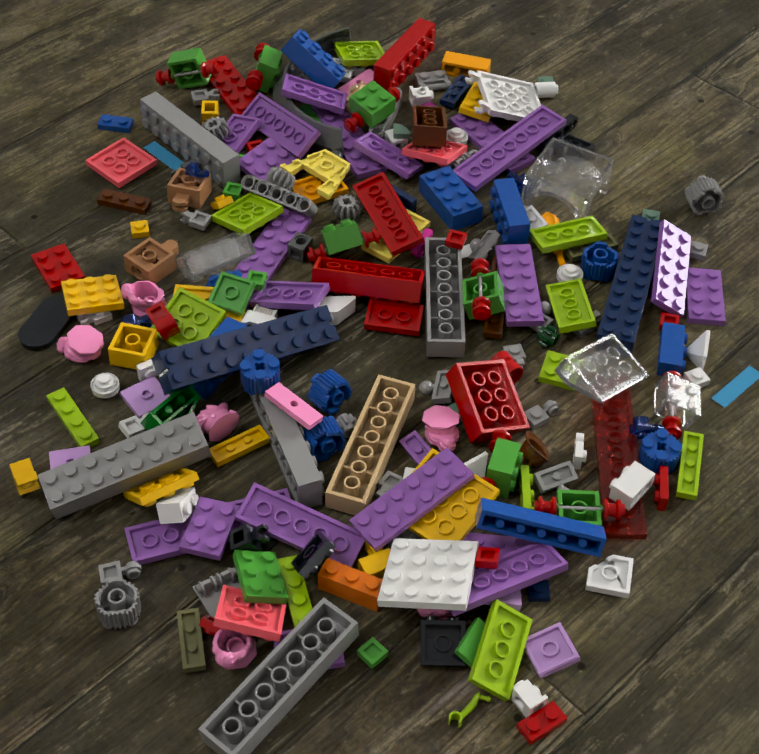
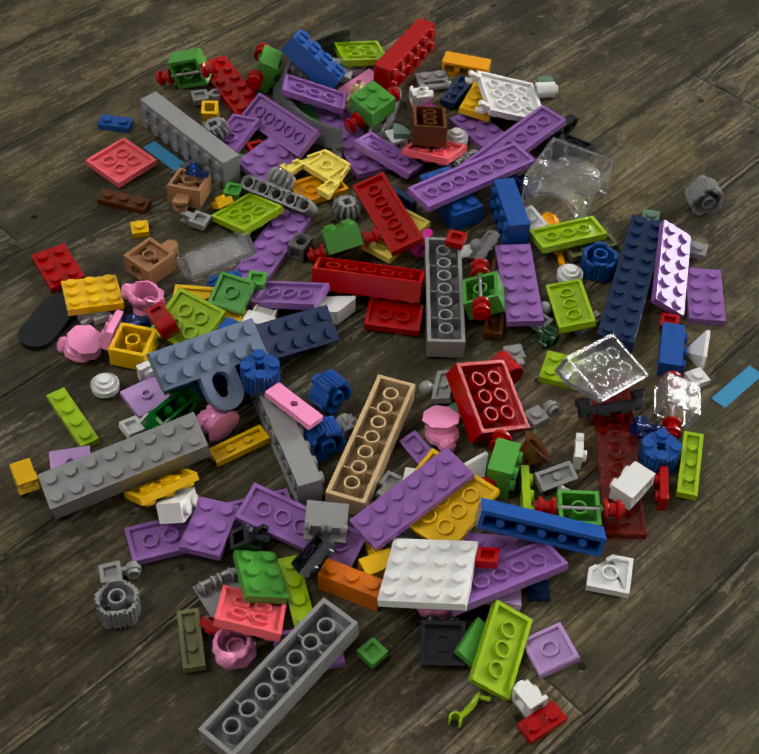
none -> bright pink tile [99,309,124,350]
none -> sand blue plate [146,318,267,412]
none -> light grey hinge [303,500,349,544]
none -> medium lavender plate [407,142,536,212]
none -> black plate [574,389,646,418]

